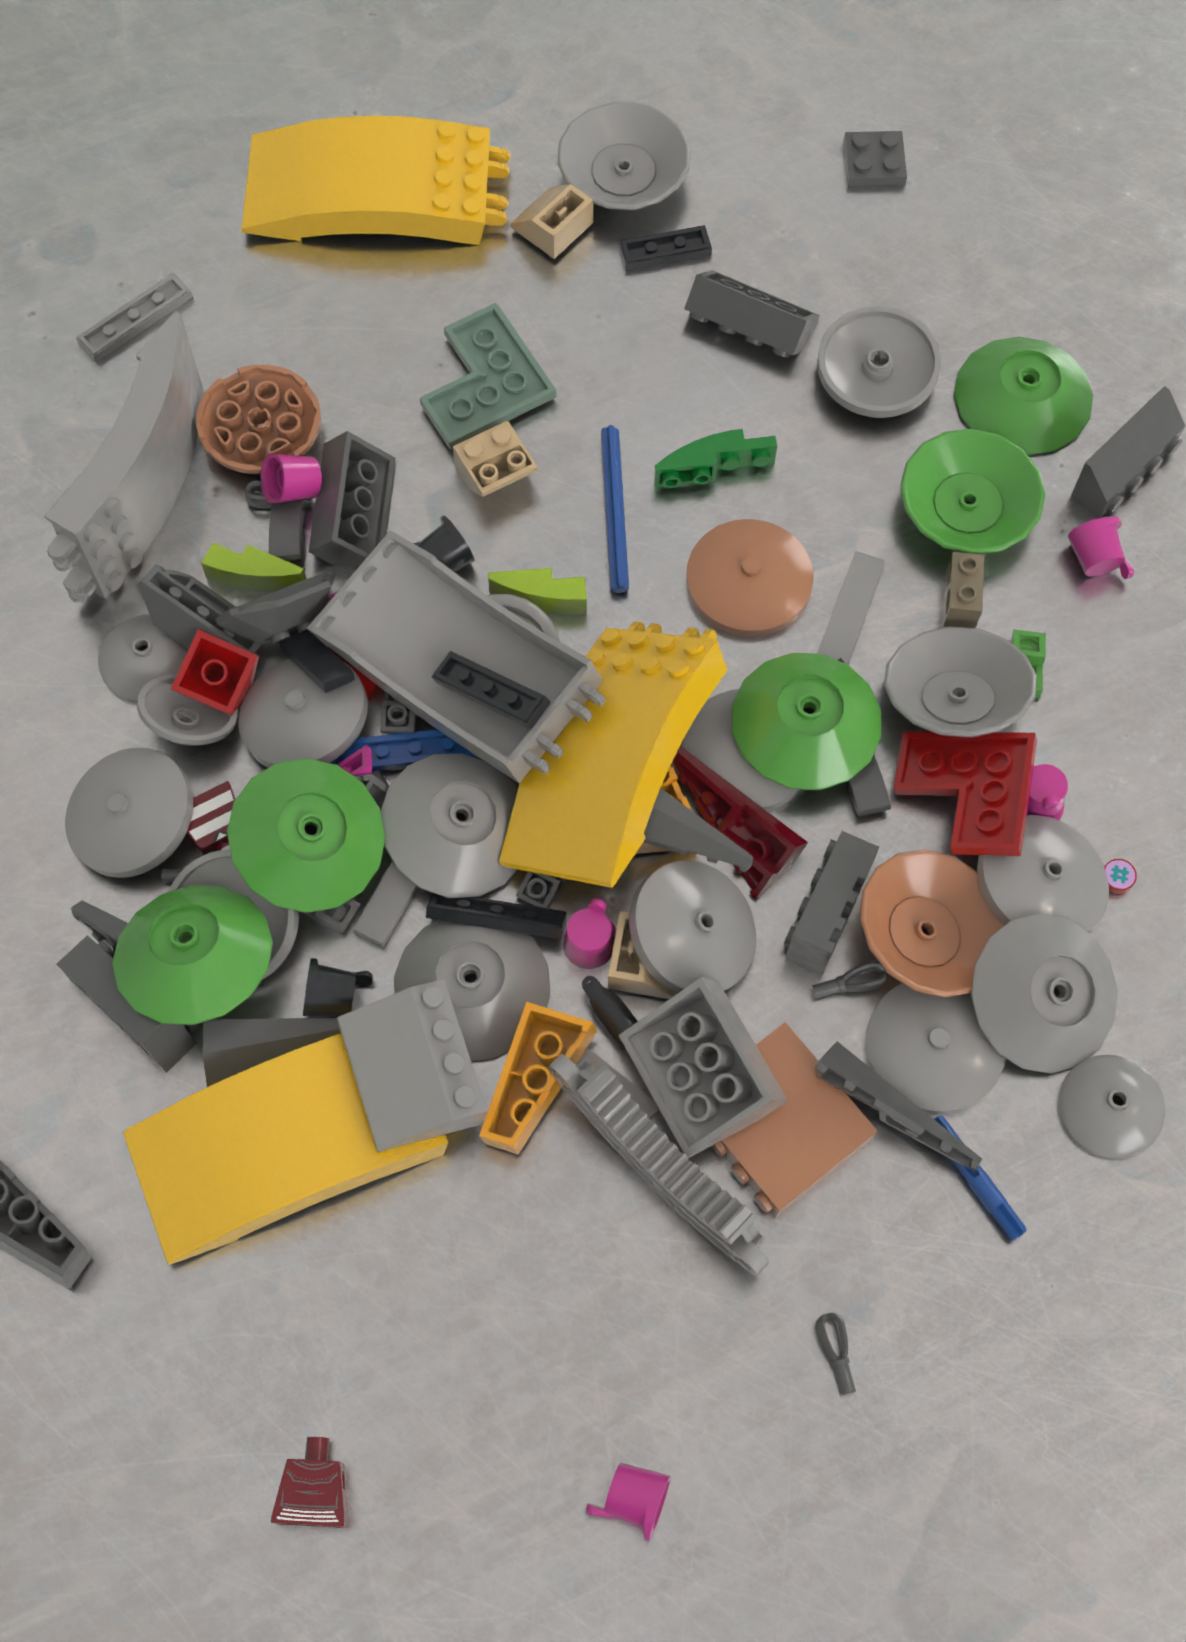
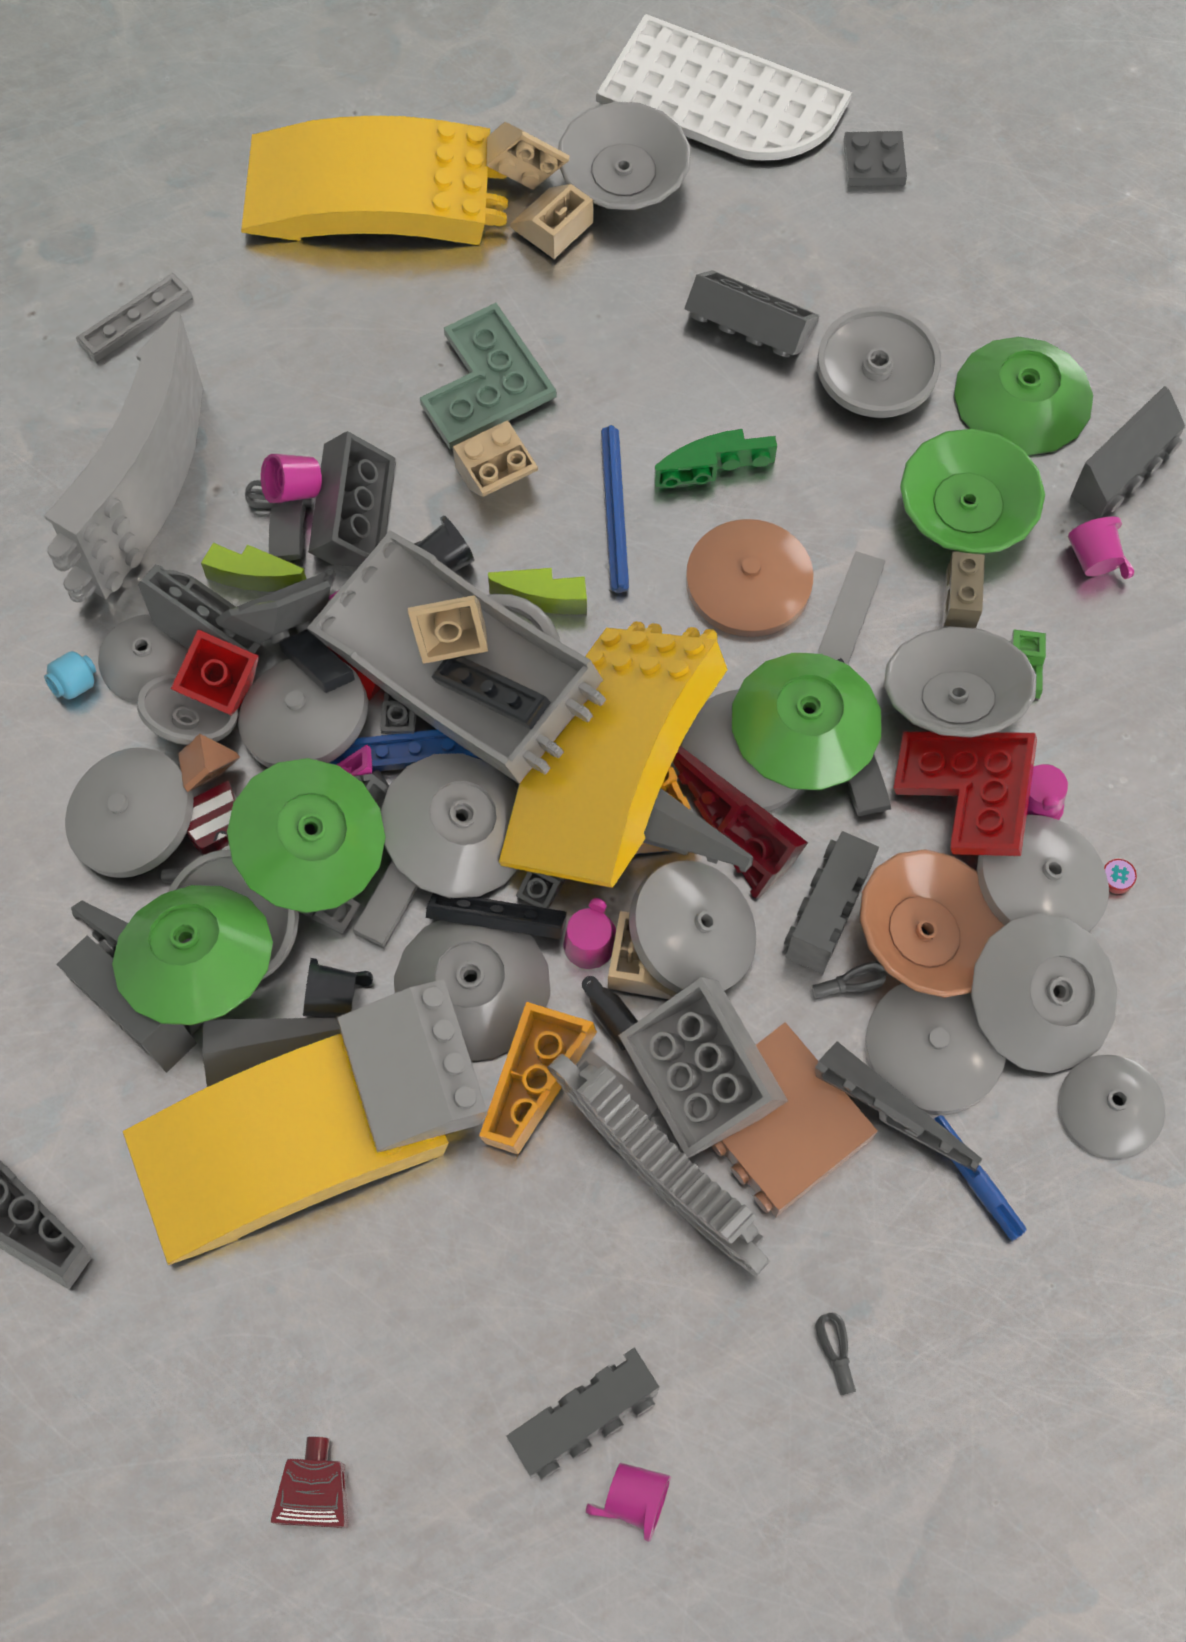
nougat brick [196,364,321,474] -> none
black tile [619,225,712,271] -> none
none -> medium azure head [44,651,96,700]
none -> nougat slope [178,734,240,792]
none -> tan slope [408,595,488,664]
none -> tan slope [486,122,569,190]
none -> dark grey wedge [506,1347,659,1480]
none -> white plate [596,14,852,160]

